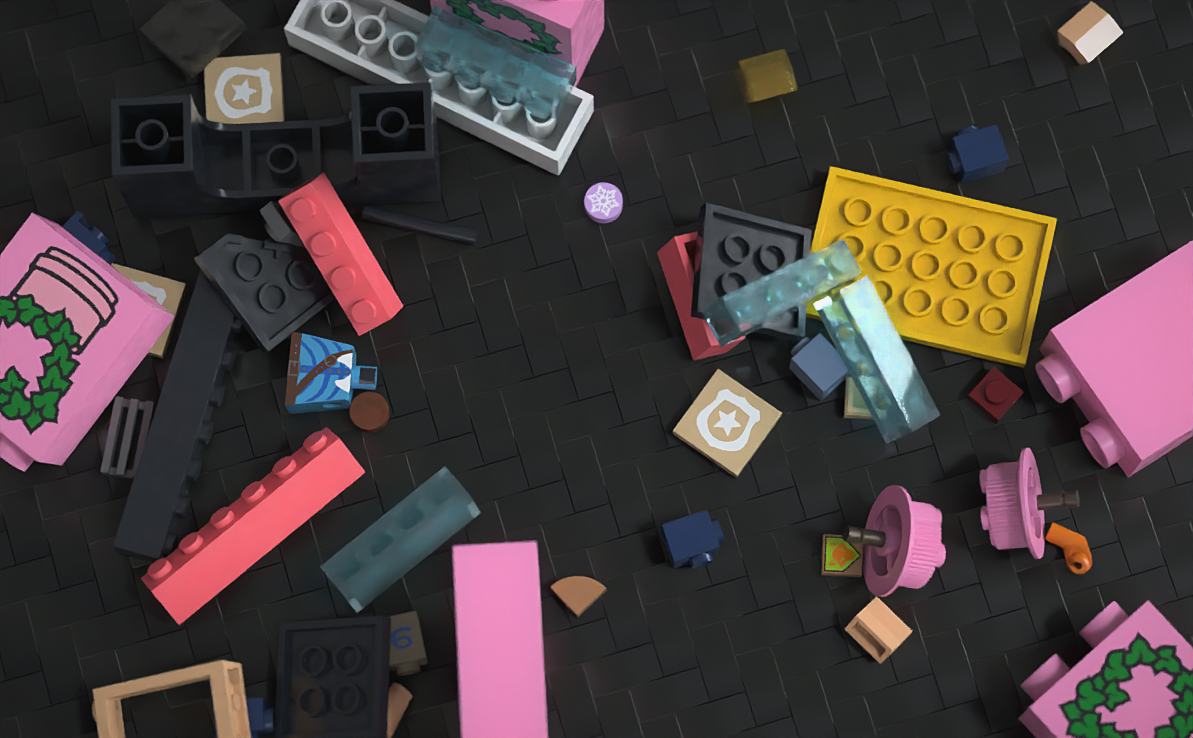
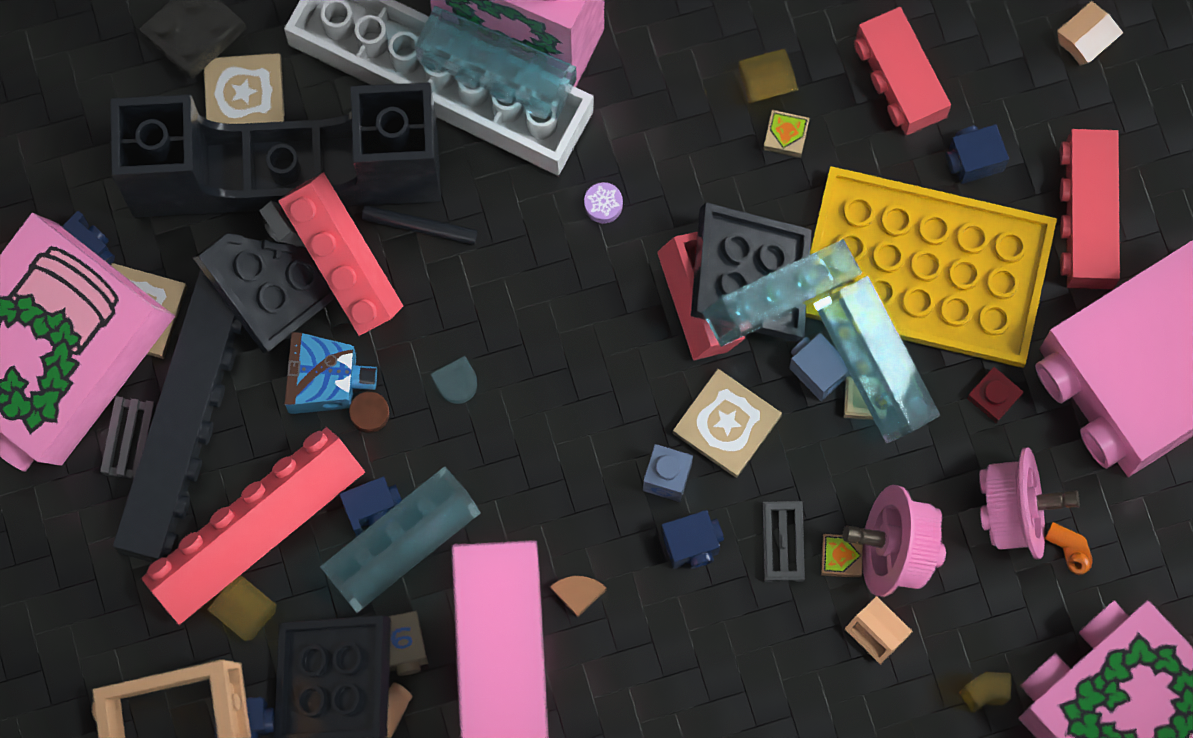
none -> clear yellow piece [208,575,276,641]
none -> dark blue brick [340,476,404,538]
none -> clear light blue tile [431,356,477,404]
none -> sand blue brick [643,444,693,502]
none -> dark grey tile [762,501,805,582]
none -> tile [763,110,810,158]
none -> coral brick [854,7,951,136]
none -> clear yellow piece [959,672,1011,714]
none -> coral brick [1060,129,1120,289]

